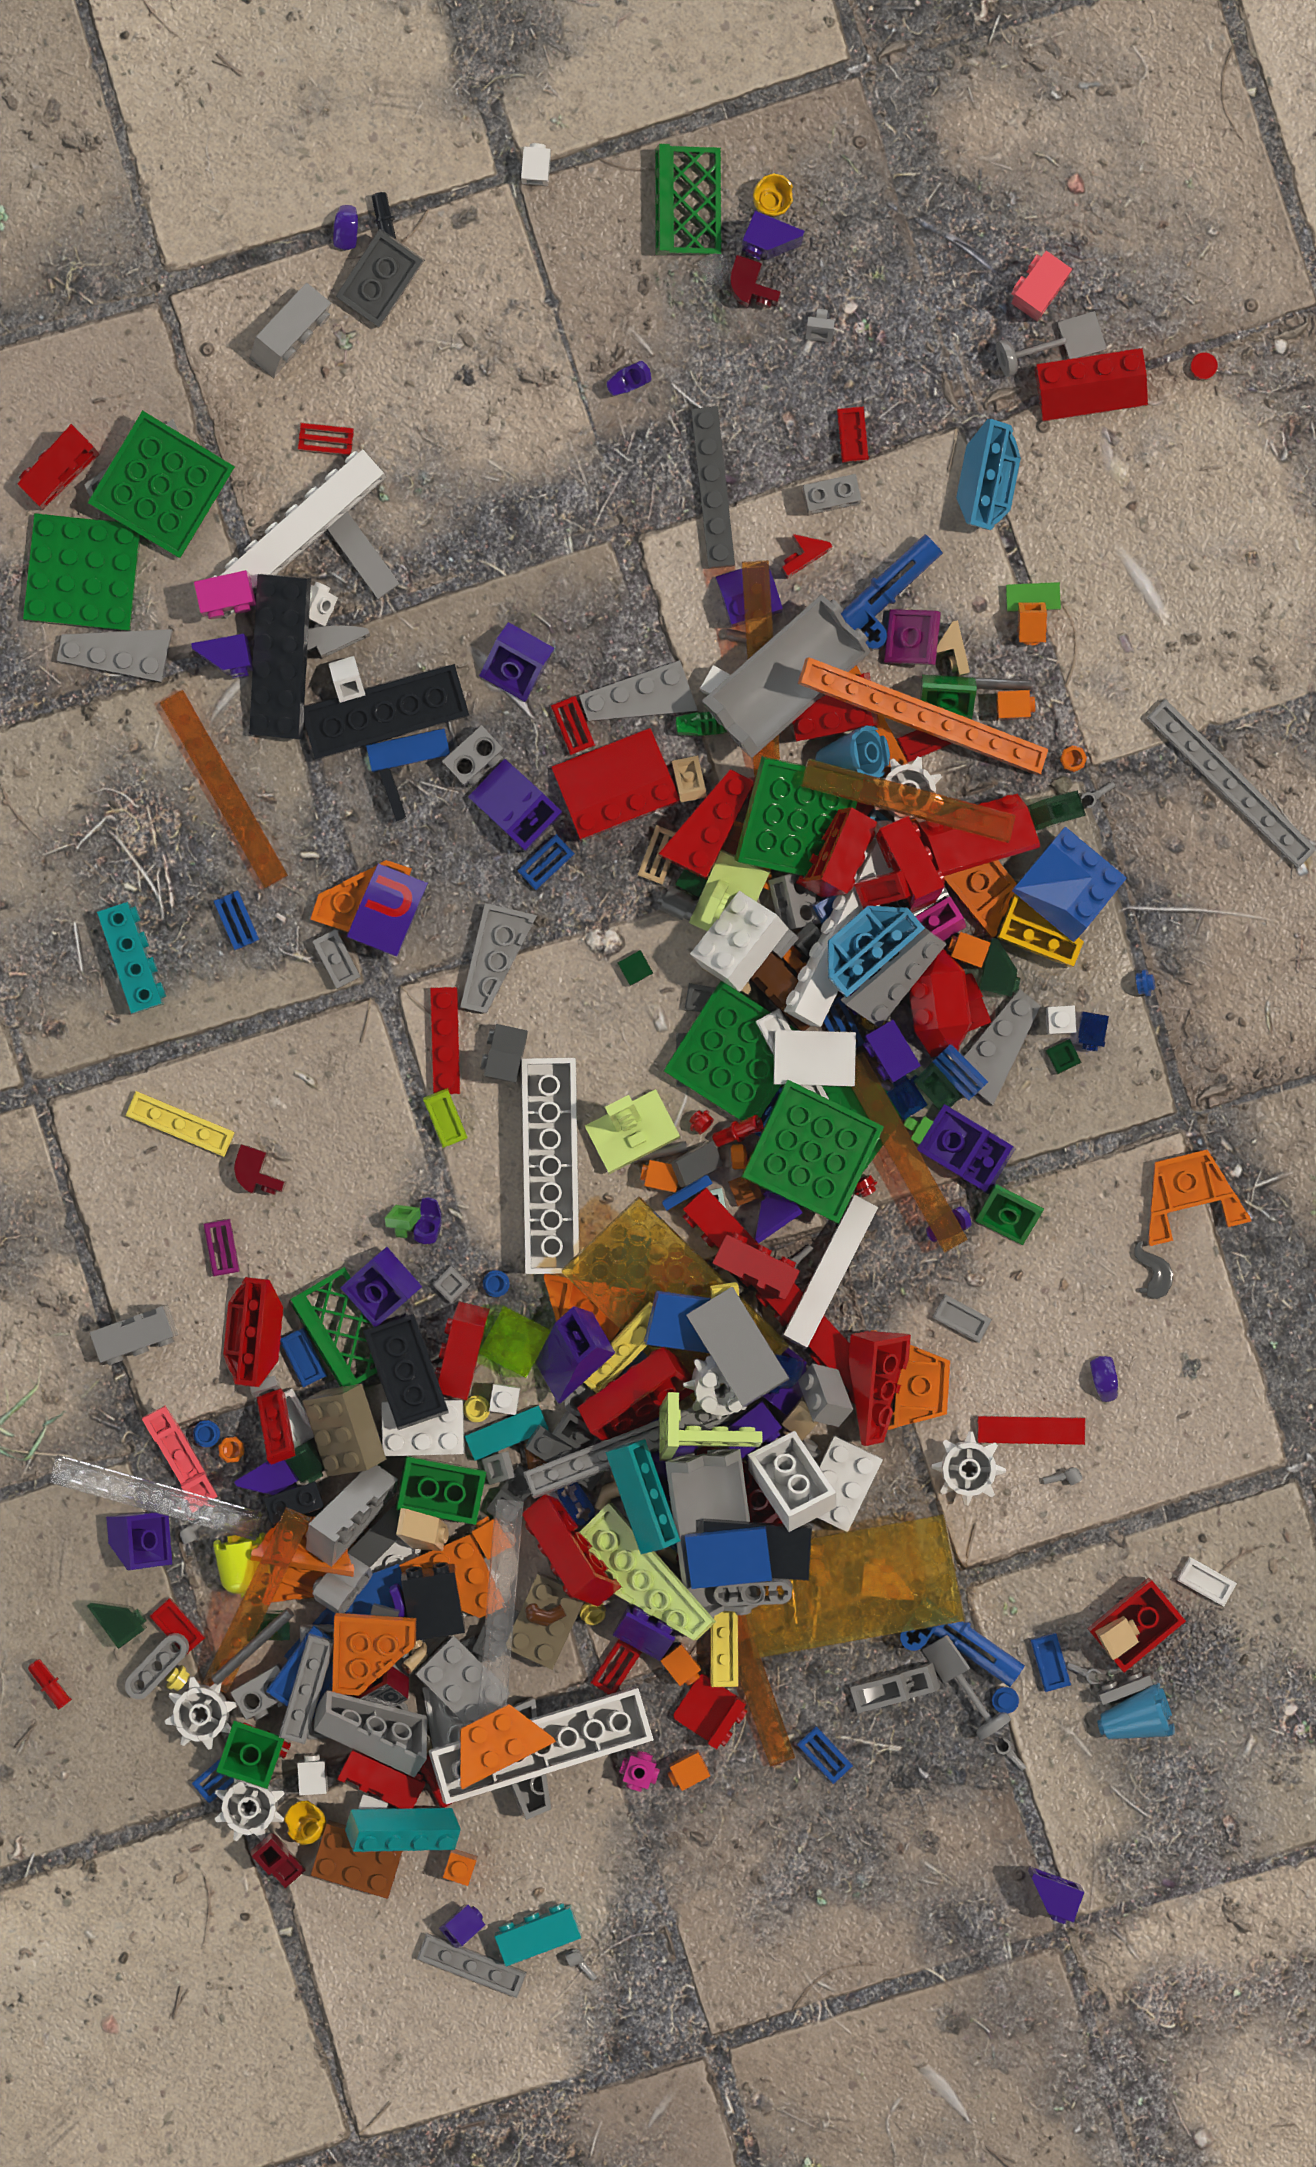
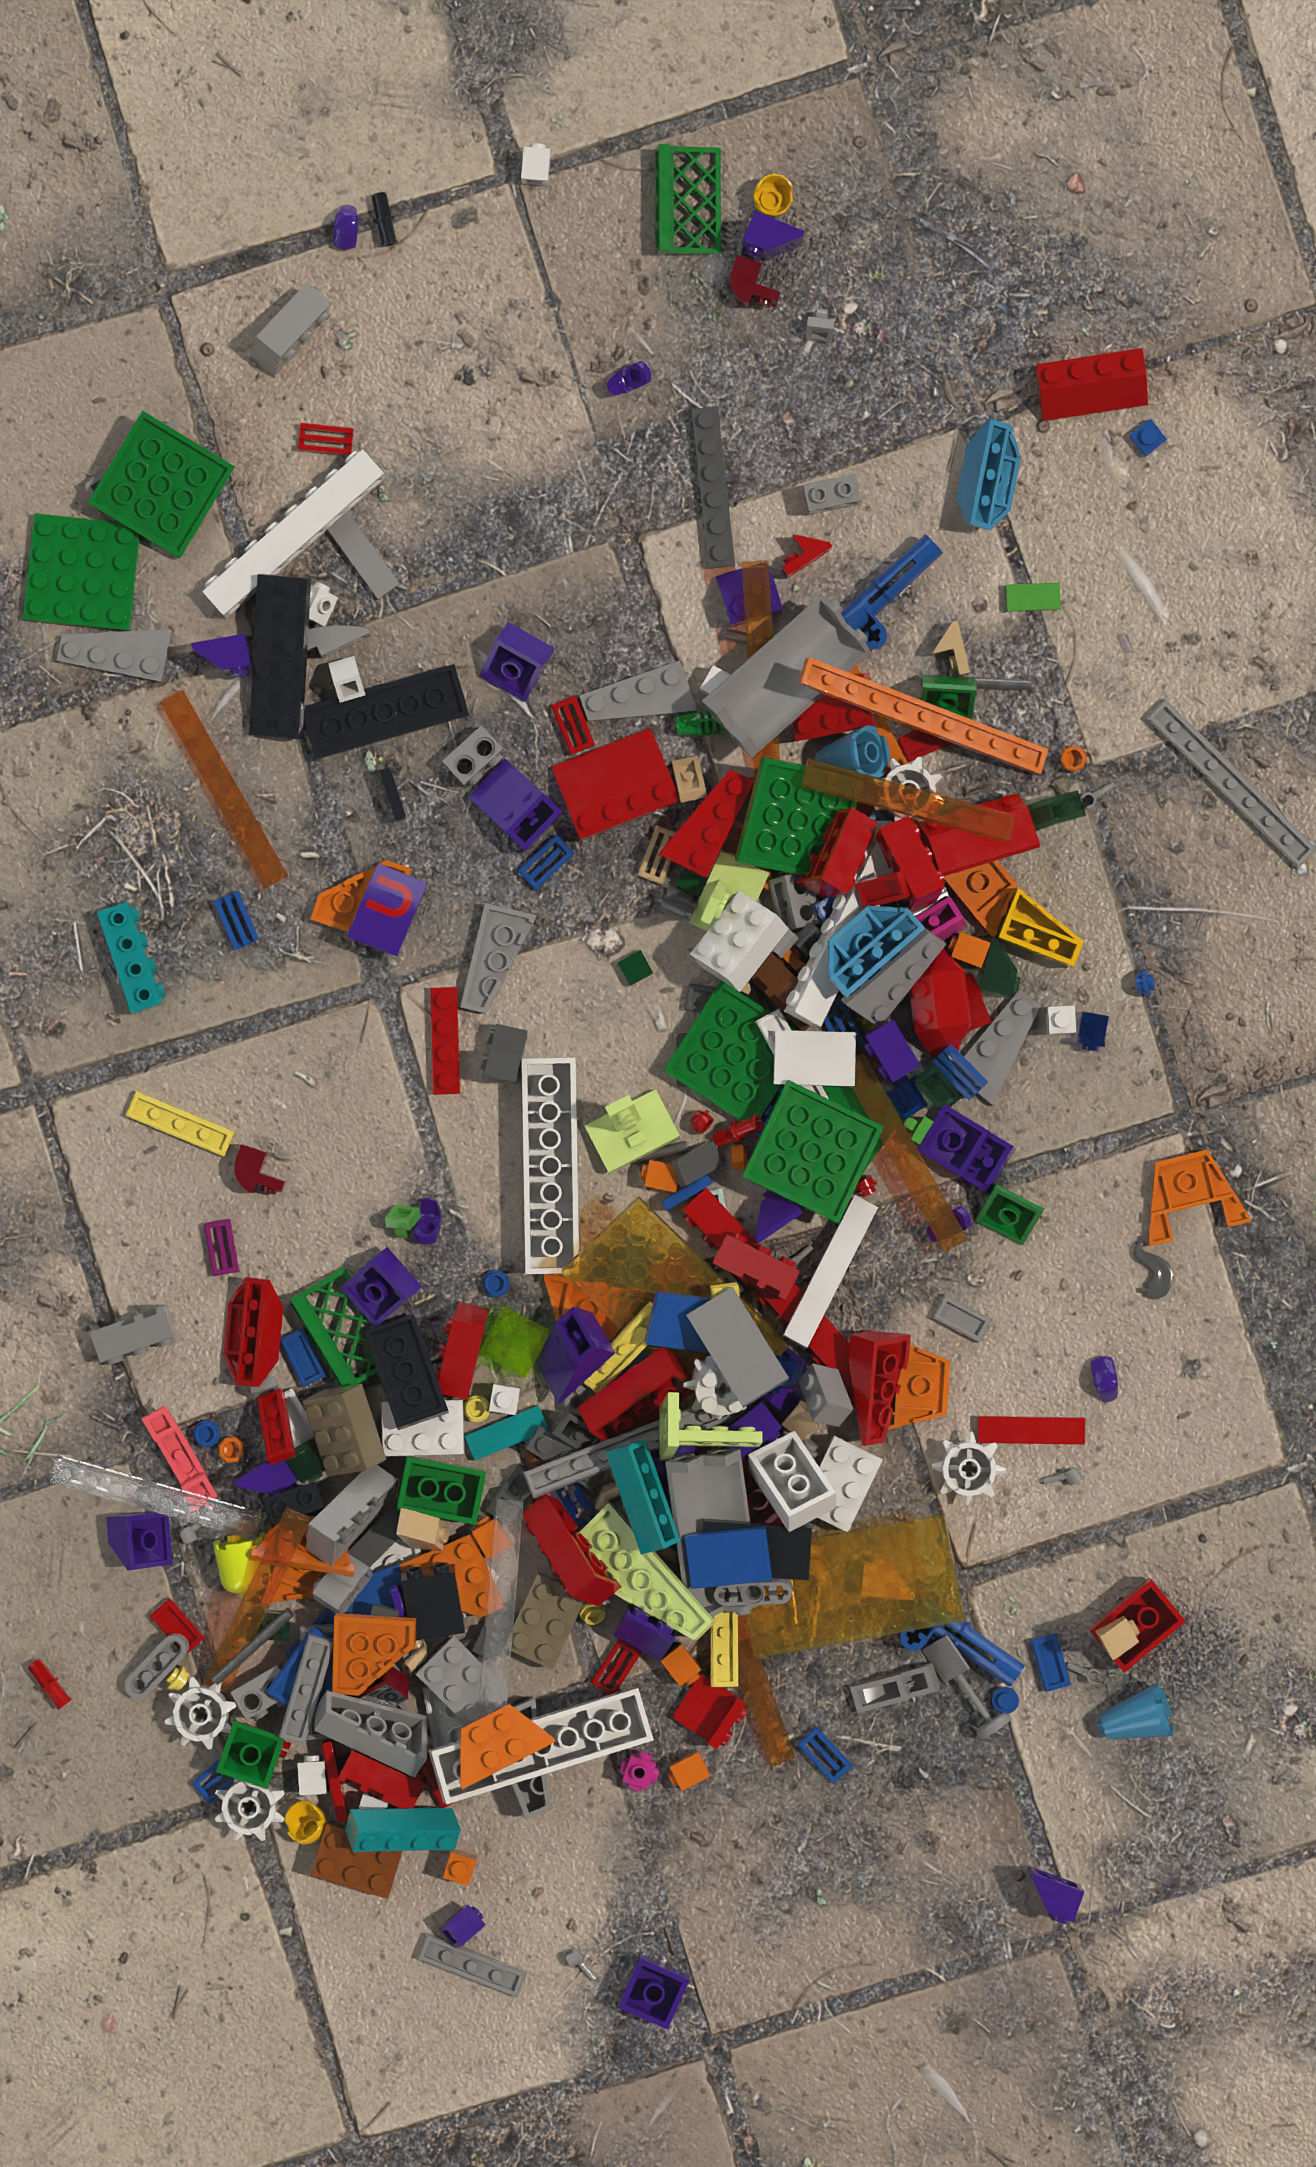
red wedge [17,424,100,510] -> none
clear green slope [87,1600,147,1649] -> none
dark pink brick [194,570,256,619] -> none
dark red brick [250,1832,306,1888] -> none
light grey plate [312,929,361,989] -> none
dark grey plate [336,229,425,327] -> none
blue tile [366,728,450,773] -> none
lime tile [423,1088,468,1148] -> none
light grey tile [433,1265,470,1303] -> none
light grey plate [482,1451,516,1485] -> none
teal brick [494,1903,582,1967] -> none
reddish brown arm [525,1603,567,1626] -> none
dark orange tile [728,1177,763,1206] -> none
red plate [837,406,869,463] -> none
magenta tile [884,609,941,665] -> none
light grey hand [995,1738,1026,1771] -> none
light grey piece [996,311,1107,377] -> none
orange brick [996,690,1035,721] -> none
coral brick [1011,251,1072,322] -> none
blue slope [1012,827,1127,942] -> none
orange brick [1017,602,1047,645] -> none
dark green tile [1046,1039,1082,1074] -> none
light grey plate [1097,1671,1153,1705] -> none
white tile [1176,1557,1237,1607] -> none
red tile [1190,352,1218,380] -> none
none -> red tile [321,1739,349,1823]
none -> dark purple brick [618,1953,690,2030]
none -> blue plate [1129,419,1167,457]

